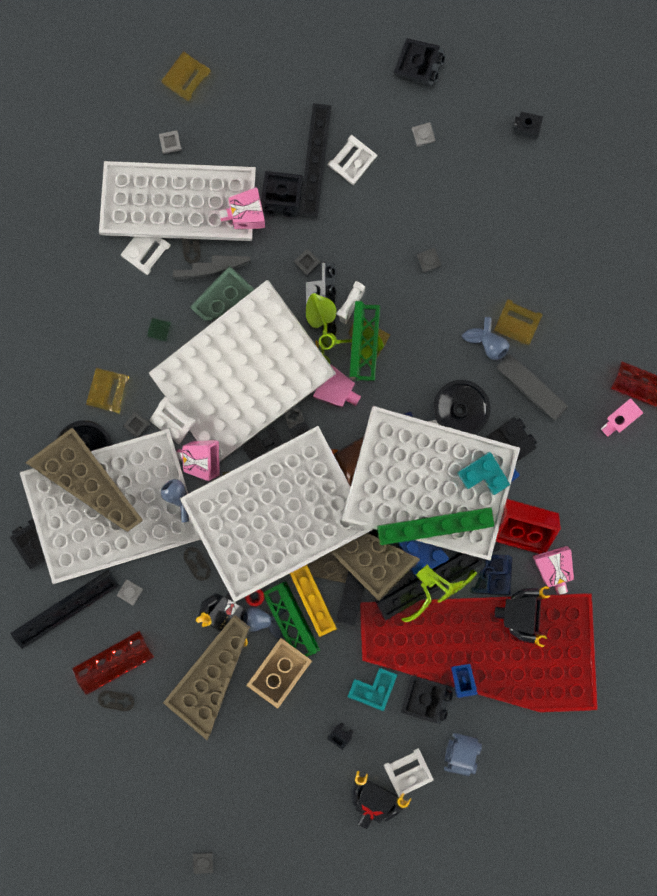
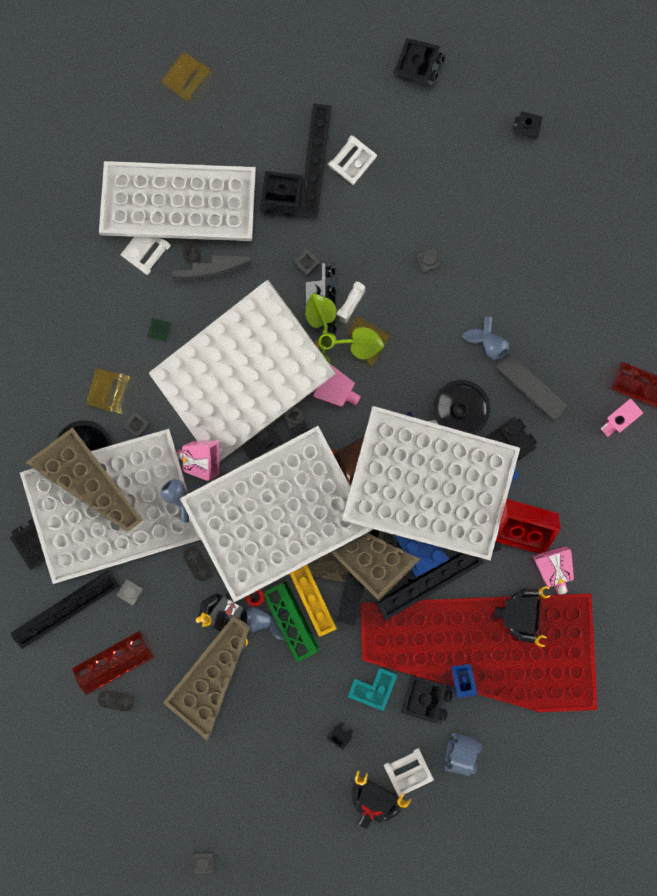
white plate [149,397,195,444] -> none
light grey plate [159,130,182,154] -> none
sand green plate [190,266,255,320] -> none
bright pink torso [219,188,265,229] -> none
tan slope [246,638,312,709] -> none
green fence [349,301,380,381] -> none
green plate [377,507,495,545] -> none
lime plant [401,564,477,622] -> none
light grey plate [412,122,435,147] -> none
teal plate [457,452,510,495] -> none
dark blue slope [471,555,512,595] -> none
clear yellow plate [494,299,543,346] -> none

